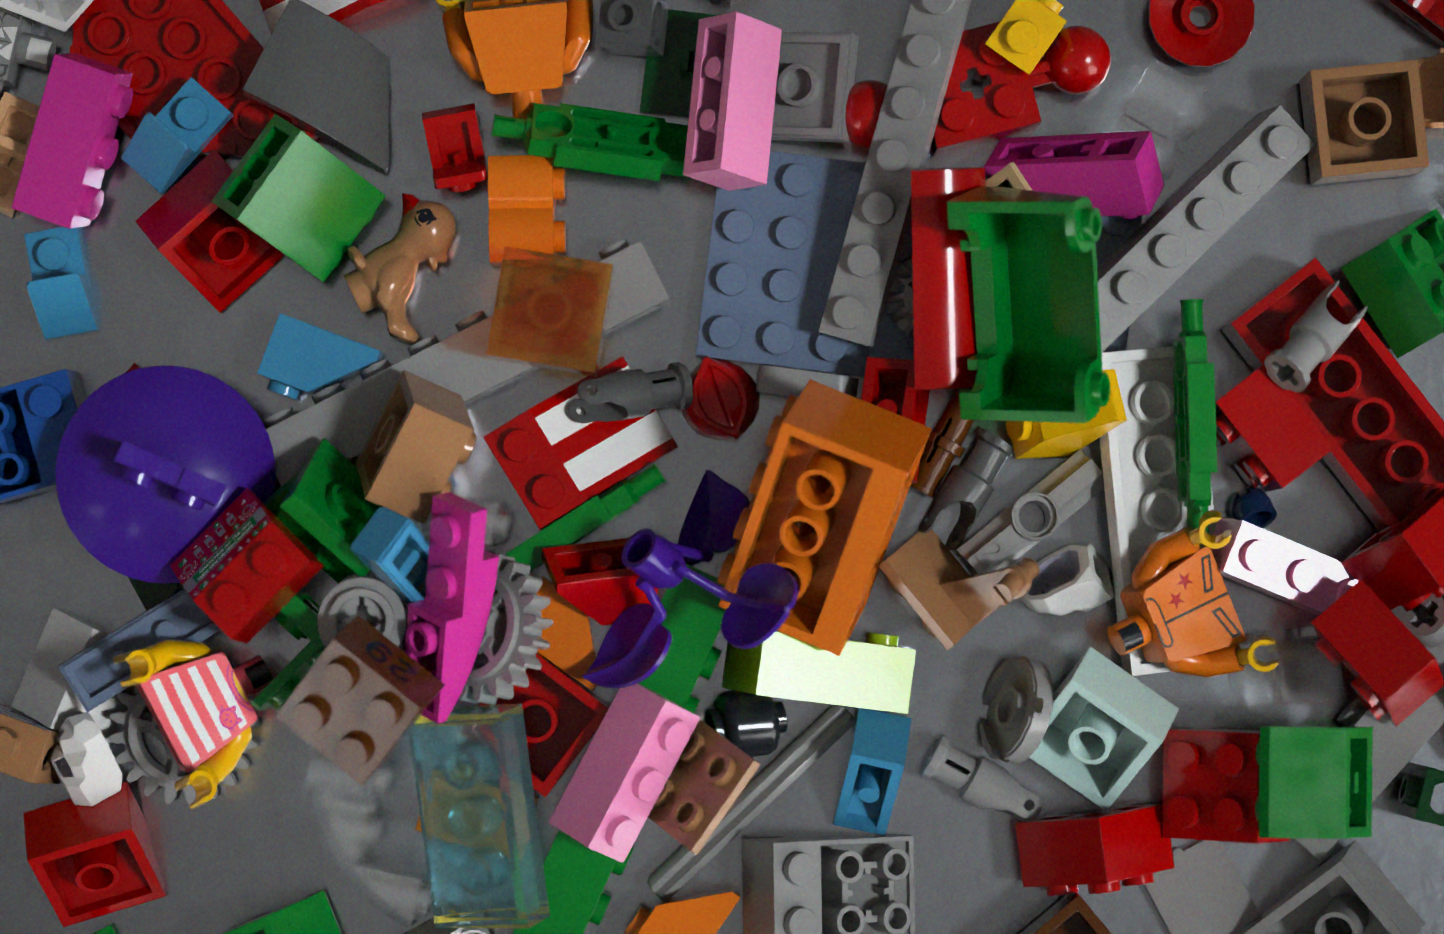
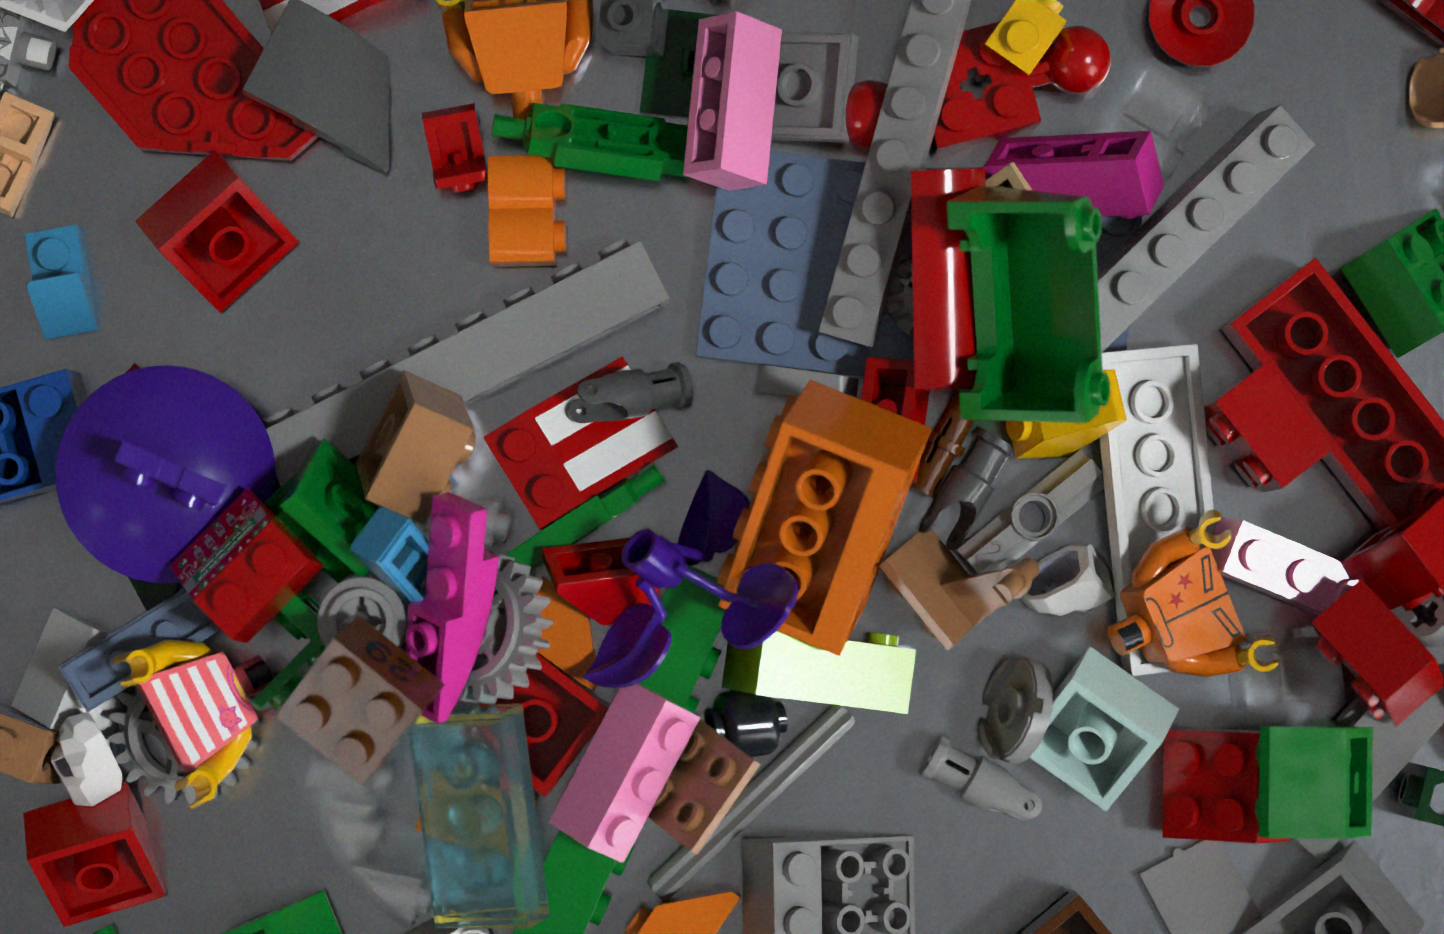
dark pink brick [11,53,133,229] -> none
dark azure slope [121,77,234,195] -> none
green brick [211,114,386,282] -> none
dark azure slope [257,313,386,400] -> none
medium nougat animal [343,193,456,344] -> none
clear orange brick [486,246,615,377] -> none
red hat [682,355,760,441] -> none
dark azure slope [833,708,912,836] -> none
red brick [1015,804,1175,896] -> none
green piece [1173,299,1217,534] -> none
dark blue hinge [1230,486,1277,529] -> none
light grey piece [1264,280,1368,392] -> none
medium nougat brick [1299,59,1429,185] -> none

